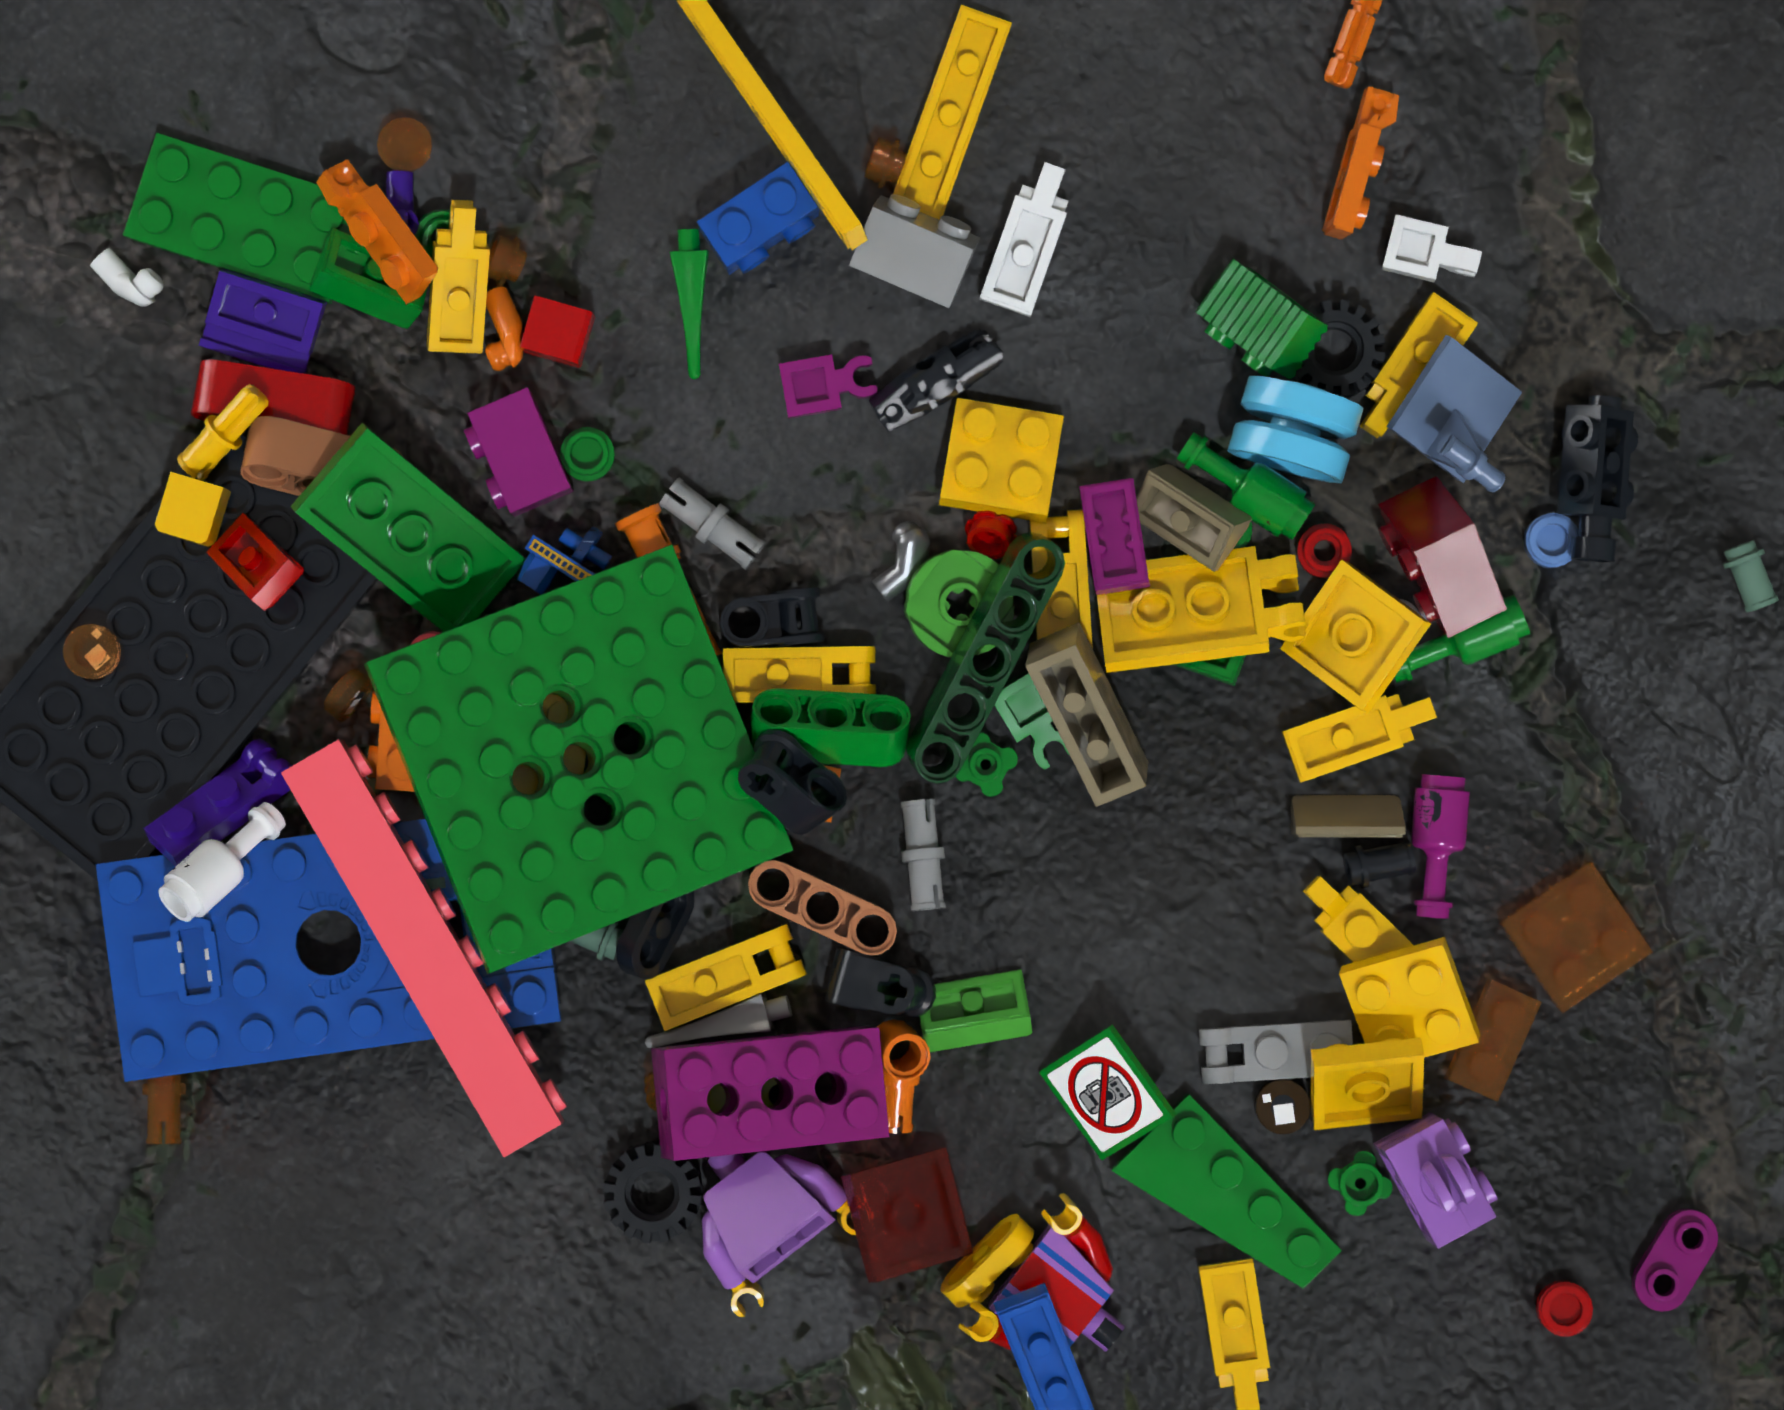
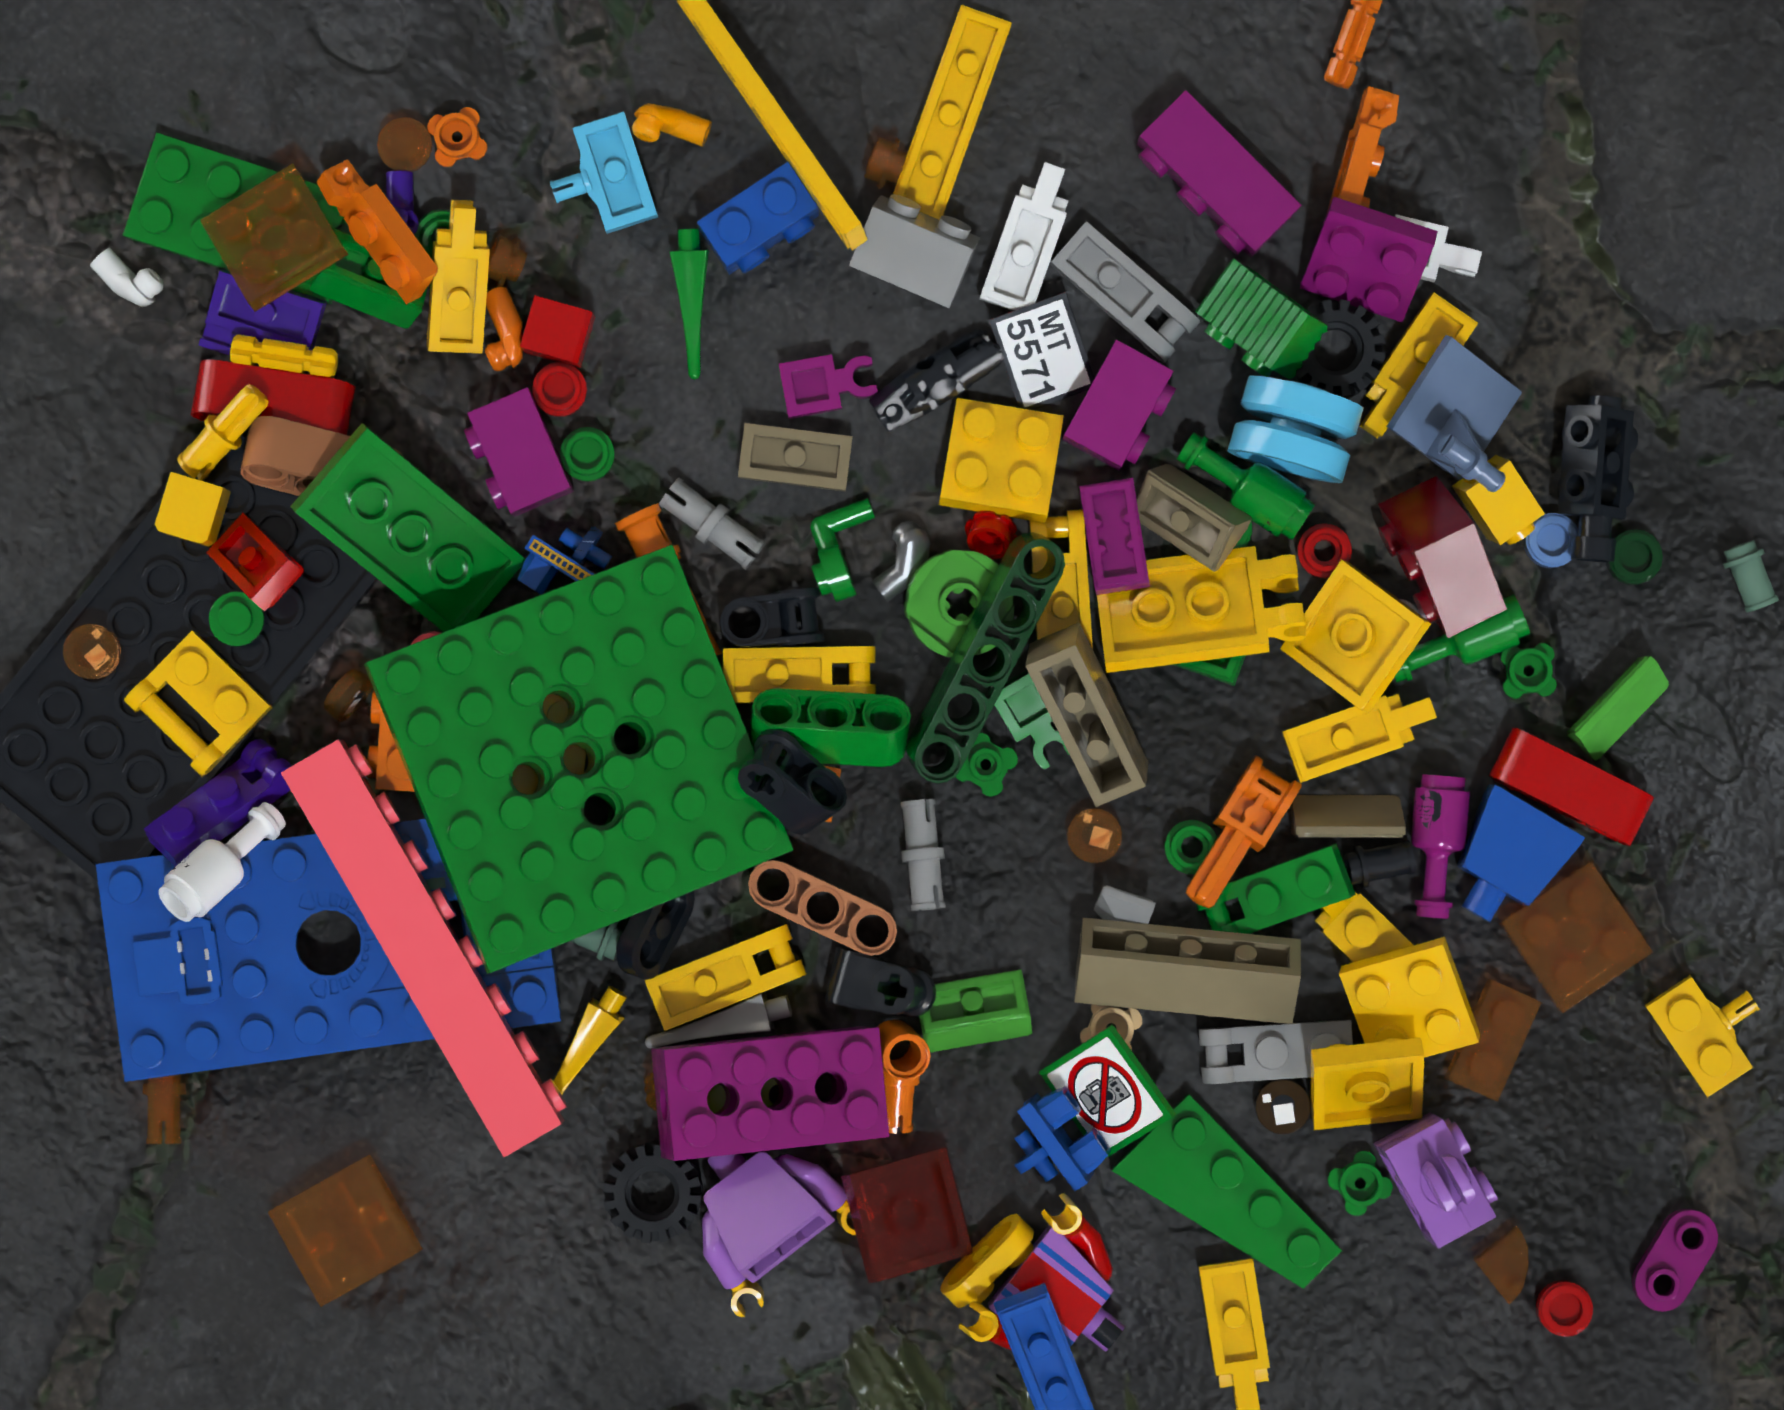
none -> yellow plate [124,630,273,777]
none -> clear orange plate [200,163,349,312]
none -> green plate [209,591,265,647]
none -> yellow axle [230,334,338,378]
none -> clear orange slope [268,1154,423,1307]
none -> orange plate [427,107,488,167]
none -> red plate [532,362,587,417]
none -> medium azure plate [550,111,658,234]
none -> yellow piece [553,986,627,1095]
none -> light orange arm [632,103,712,147]
none -> dark tan plate [738,423,853,492]
none -> green plate [810,498,876,602]
none -> white sticker [989,292,1095,410]
none -> blue hips [1014,1086,1111,1191]
none -> light grey plate [1050,221,1200,363]
none -> magenta piece [1062,340,1177,471]
none -> clear orange tile [1067,809,1122,863]
none -> dark tan brick [1074,918,1301,1024]
none -> tan plate [1080,1004,1142,1051]
none -> light grey slope [1094,885,1156,924]
none -> magenta brick [1137,90,1302,258]
none -> green plate [1164,820,1217,874]
none -> orange connector [1186,755,1302,908]
none -> green plate [1197,843,1356,934]
none -> magenta plate [1300,197,1438,322]
none -> yellow brick [1452,455,1545,545]
none -> blue torso [1457,784,1585,923]
none -> clear orange tile [1473,1226,1529,1304]
none -> red beam [1489,728,1654,847]
none -> green plate [1500,643,1557,699]
none -> bright green slope [1567,656,1669,761]
none -> dark green tile [1606,530,1663,585]
none -> yellow plate [1645,975,1760,1098]

